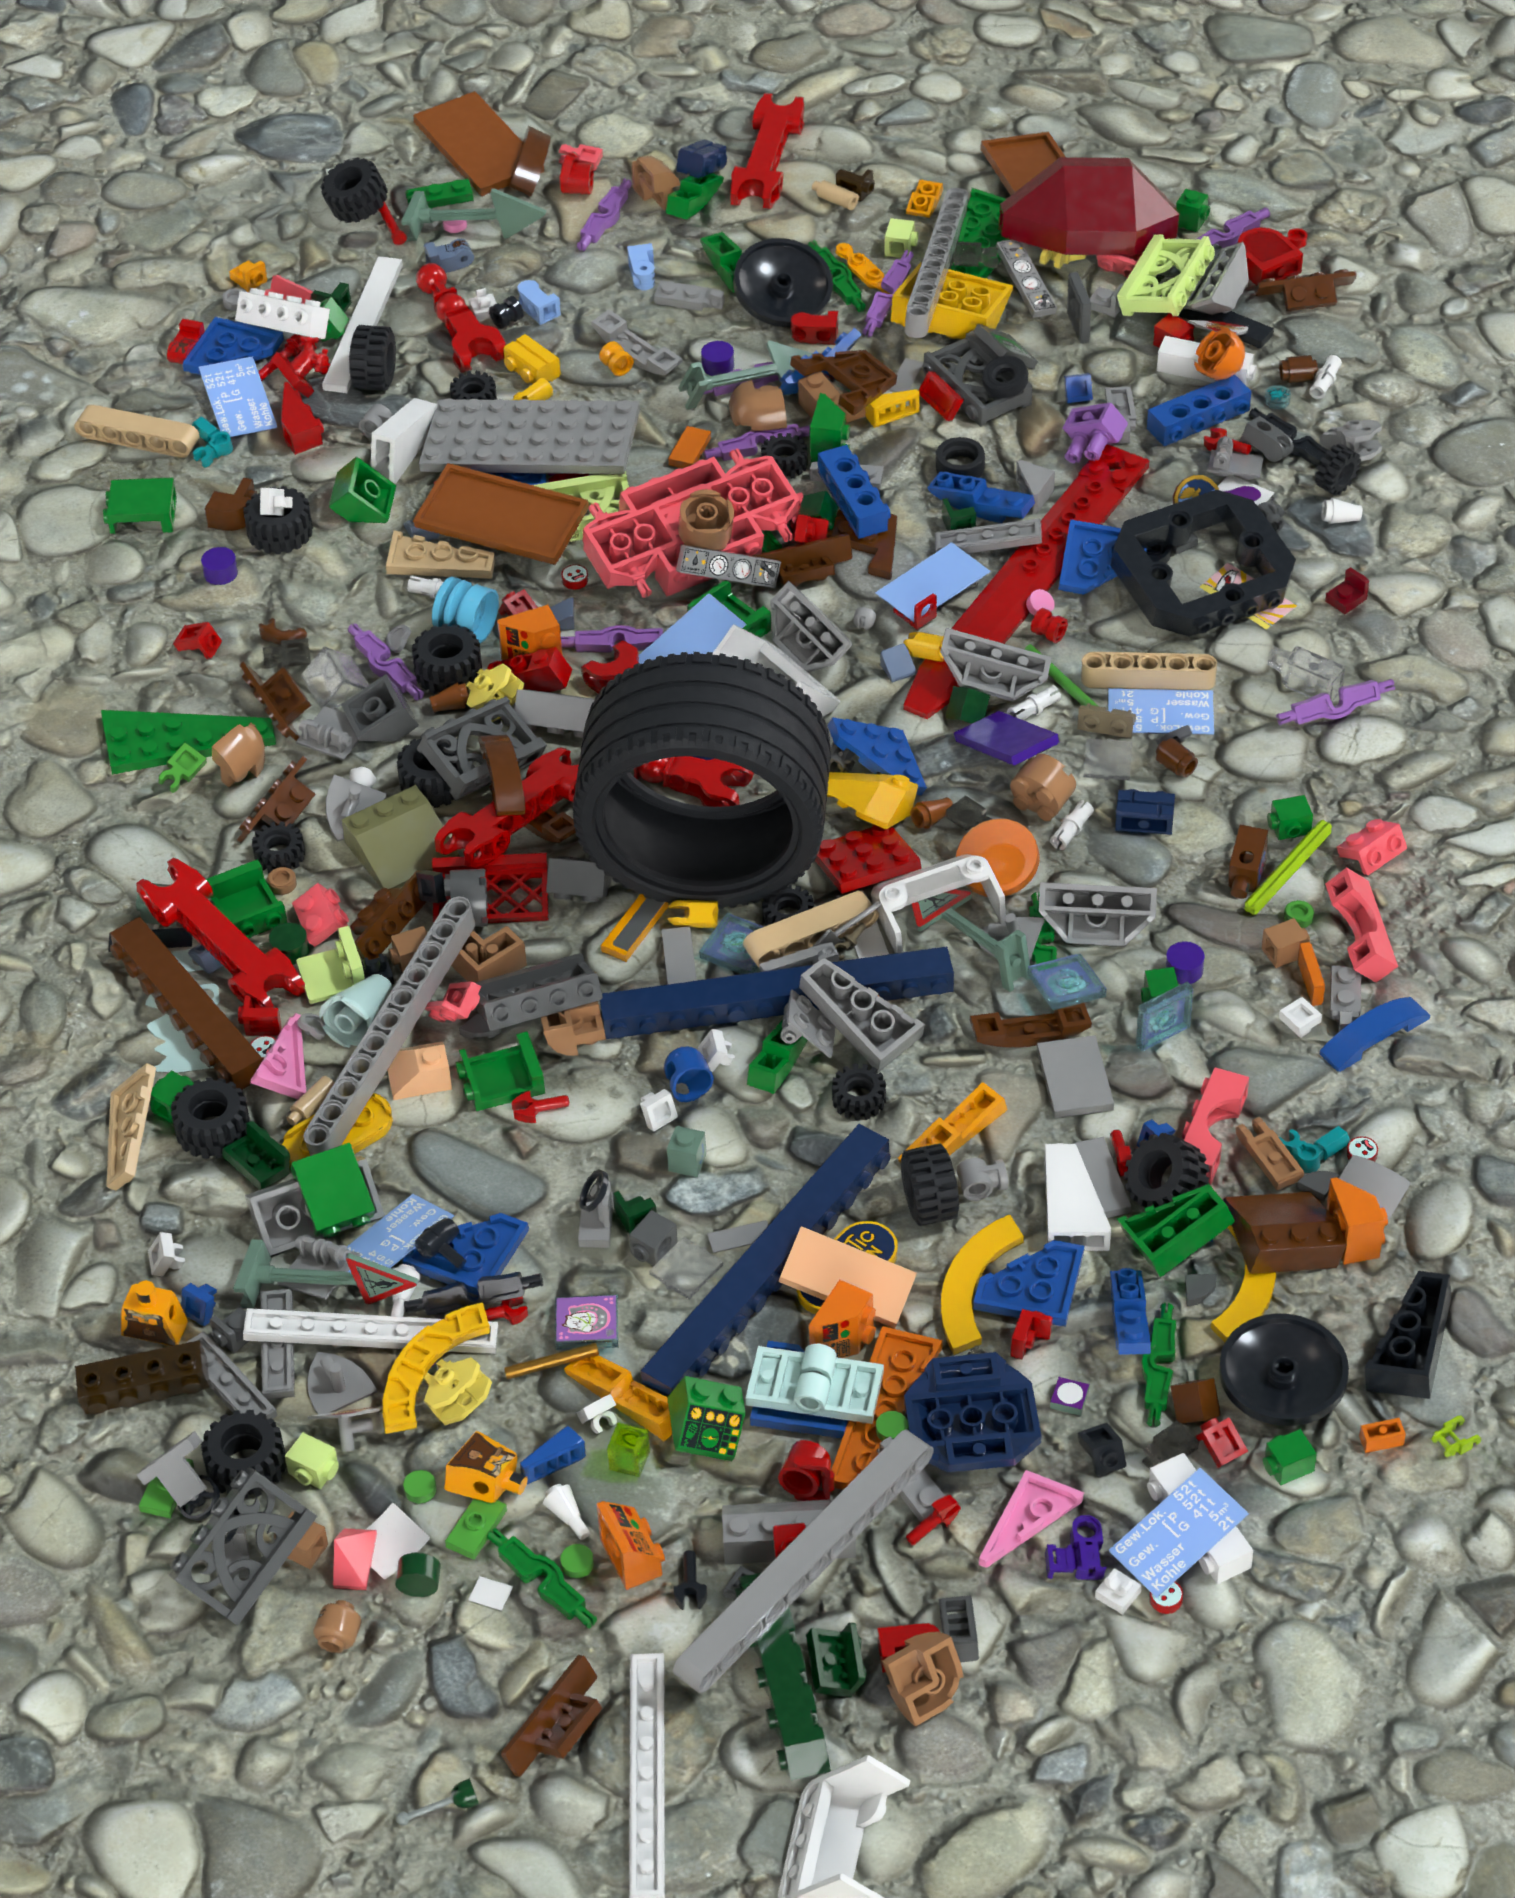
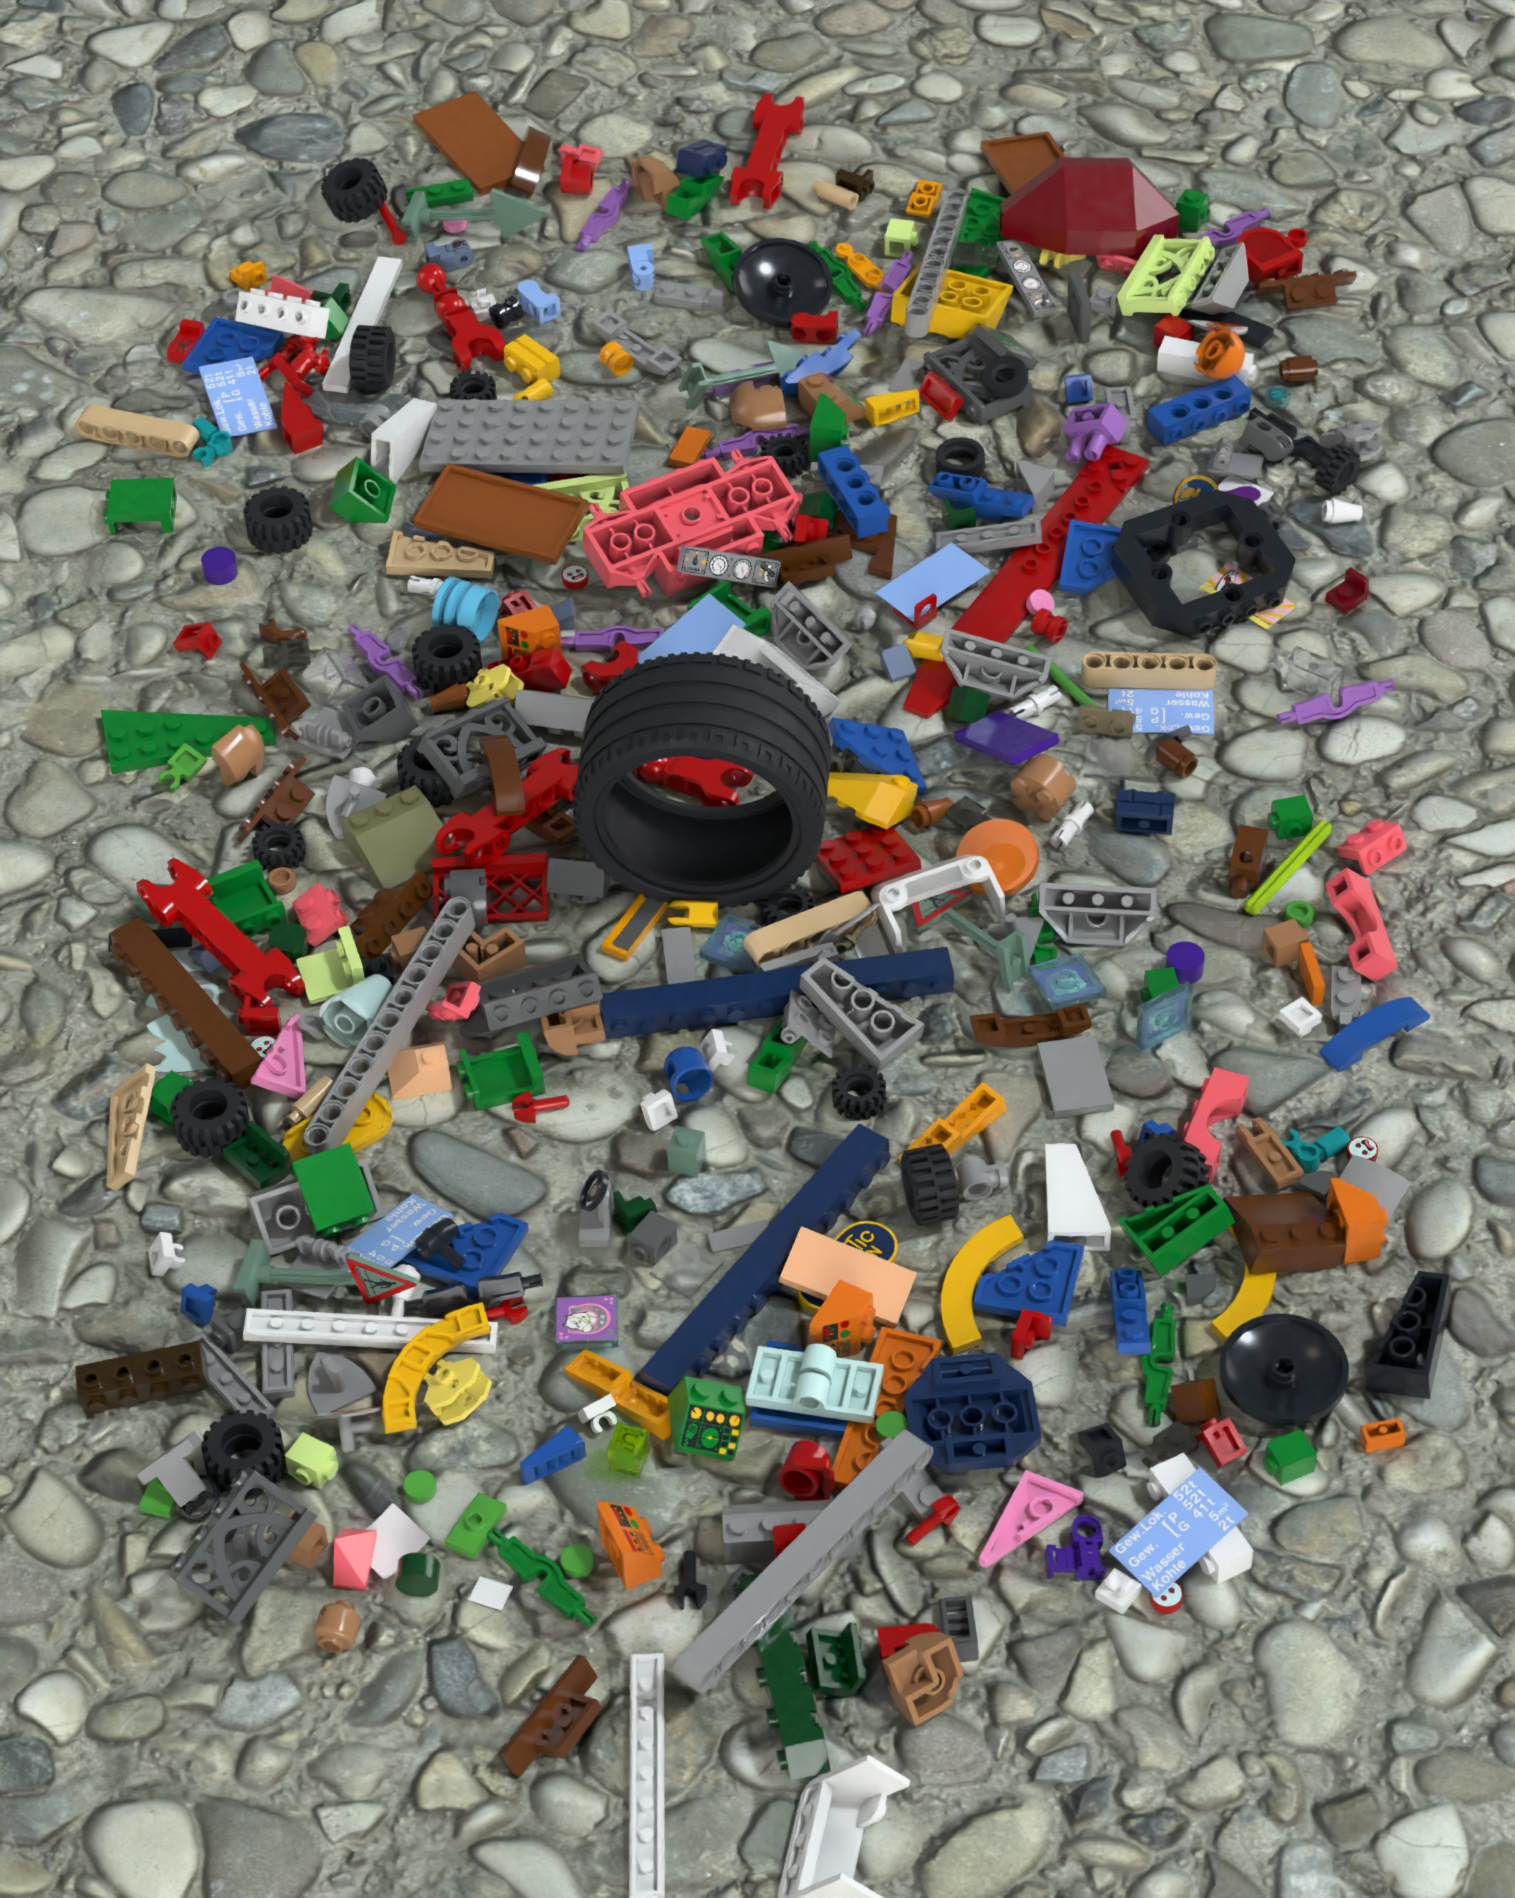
light orange torso [121,1280,188,1346] -> none
reddish brown brick [205,478,258,531] -> none
white tile [260,488,292,516] -> none
hinge [396,1778,479,1826] -> none
black tile [416,870,447,904] -> none
light orange torso [444,1431,528,1503] -> none
pearl gold bar [504,1342,599,1380] -> none
white cone [543,1484,591,1540] -> none
medium nougat brick [678,489,734,551] -> none
dark purple piece [701,341,734,376] -> none
reddish brown wing [790,350,898,415] -> none
tile [1050,1377,1090,1416] -> none
light grey tile [1074,1137,1131,1218] -> none
red bar [1203,428,1251,455] -> none
white pin [1309,355,1342,399] -> none
lime piece [1431,1415,1482,1457] -> none

